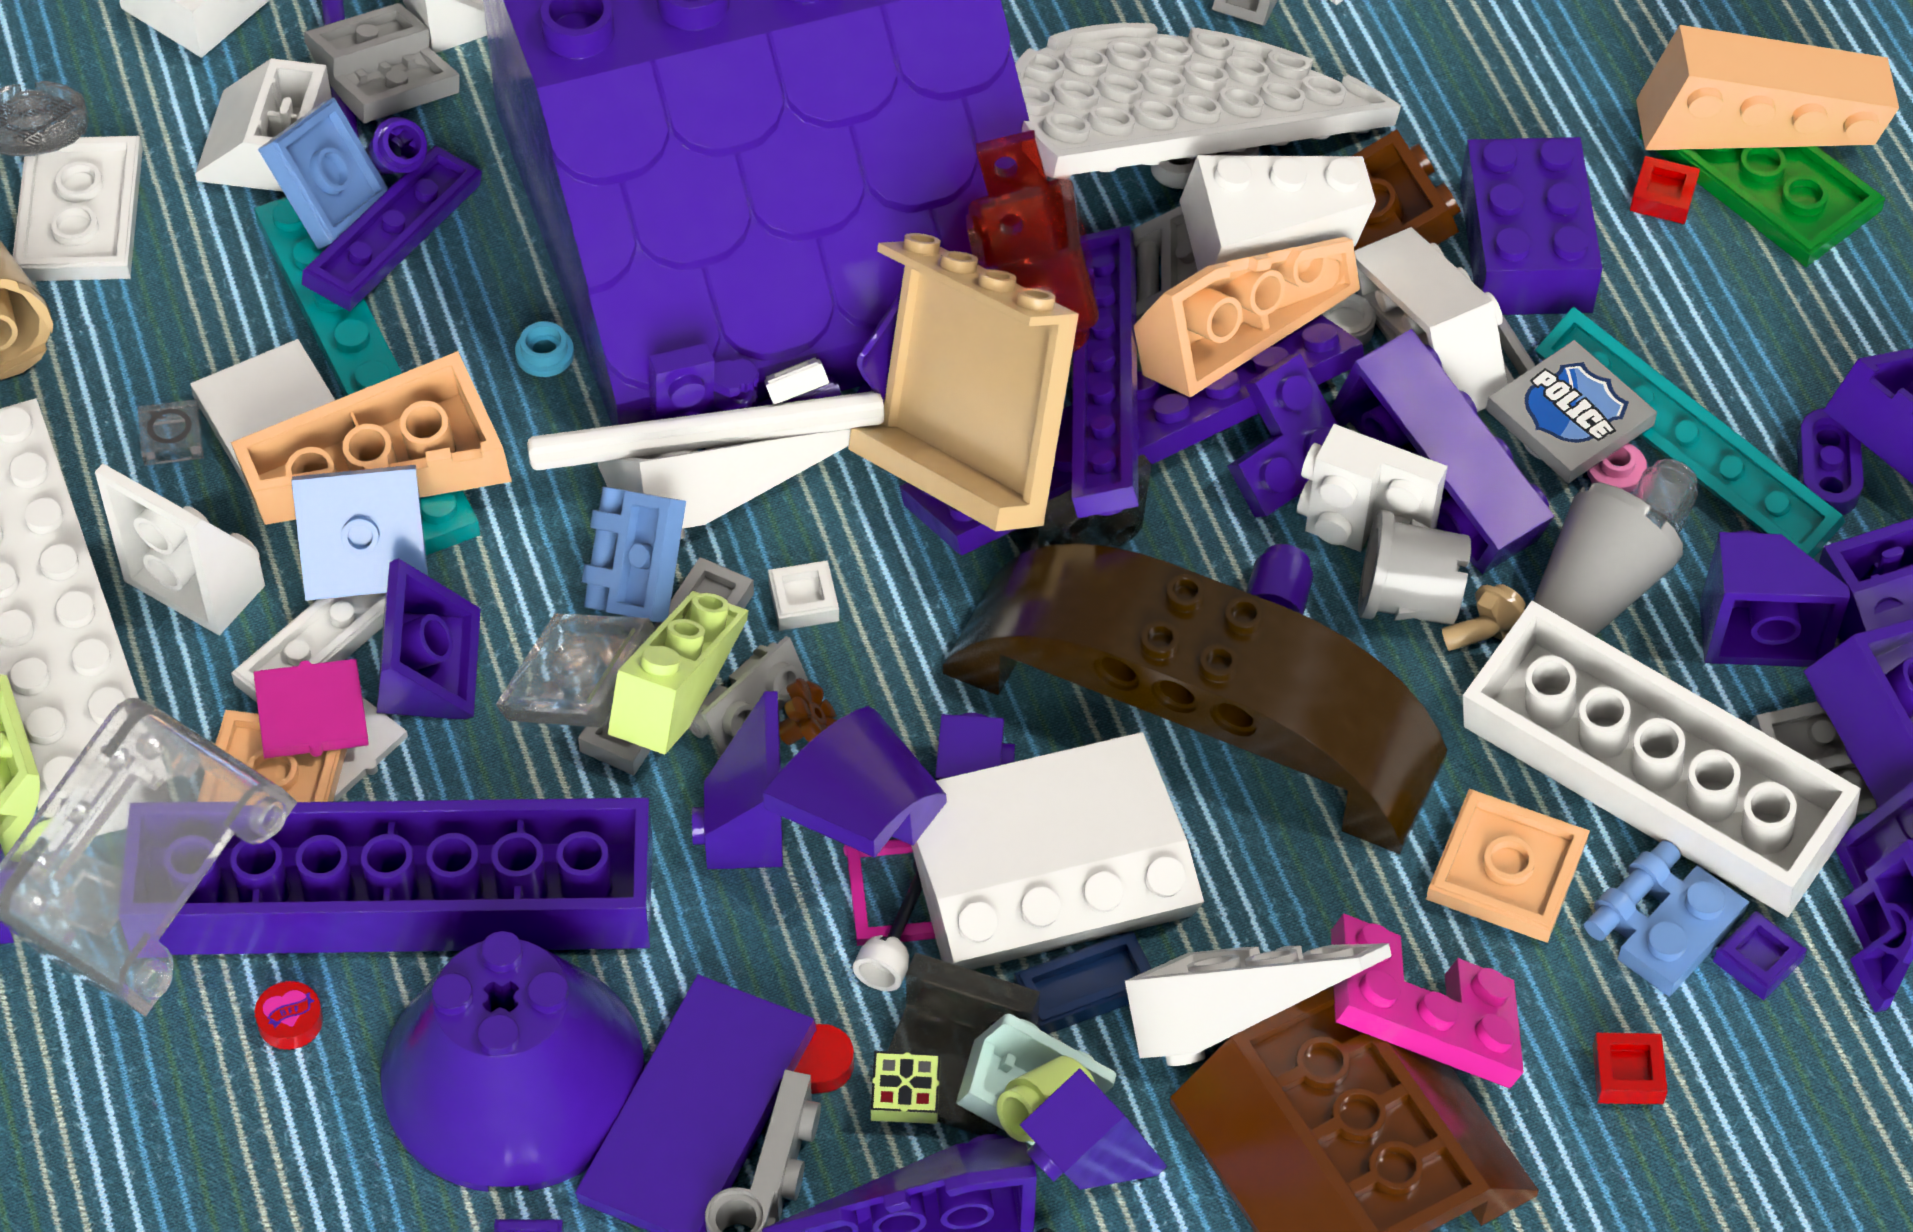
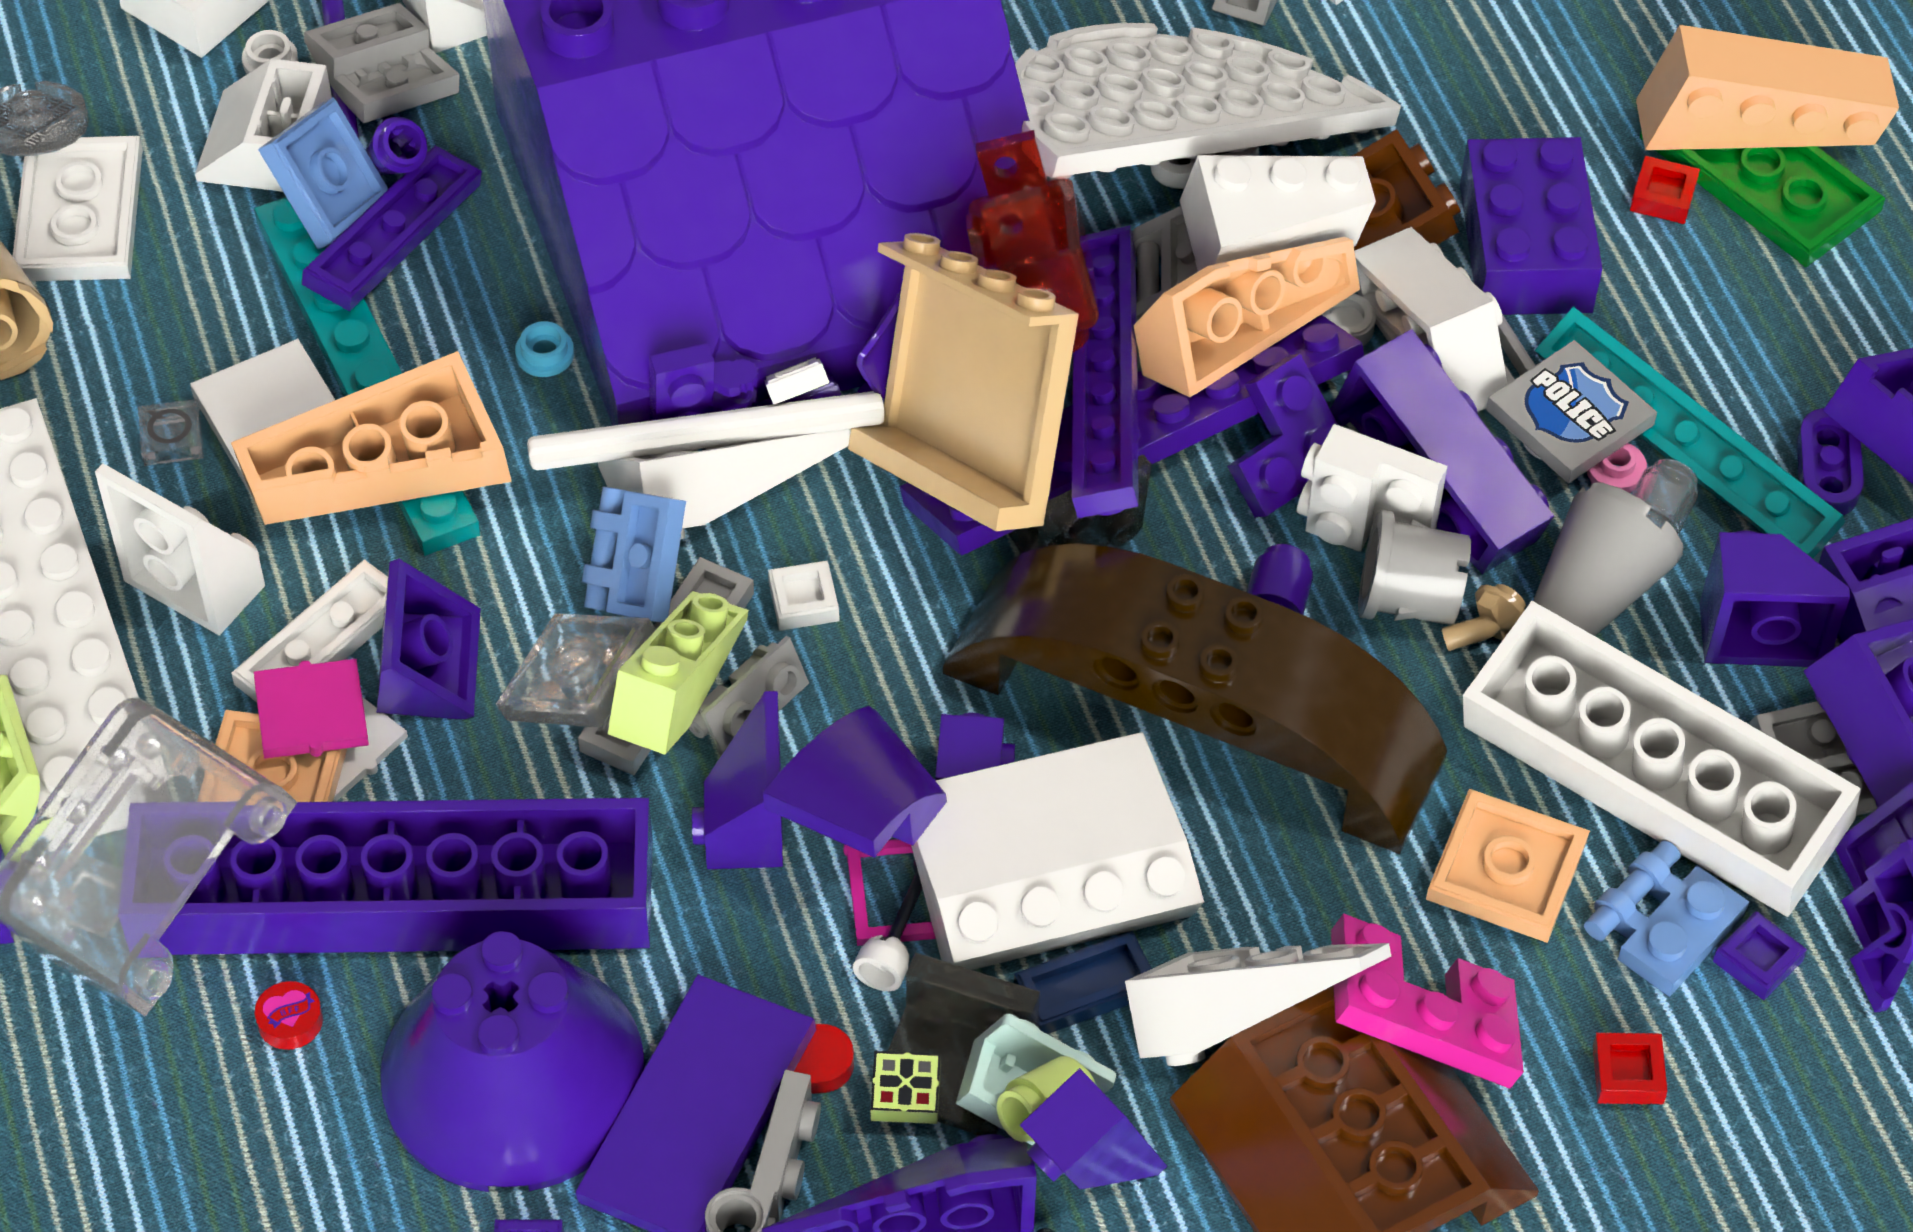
plate [291,465,428,601] -> none
reddish brown plant [779,678,837,745] -> none
none -> white plate [242,30,298,74]

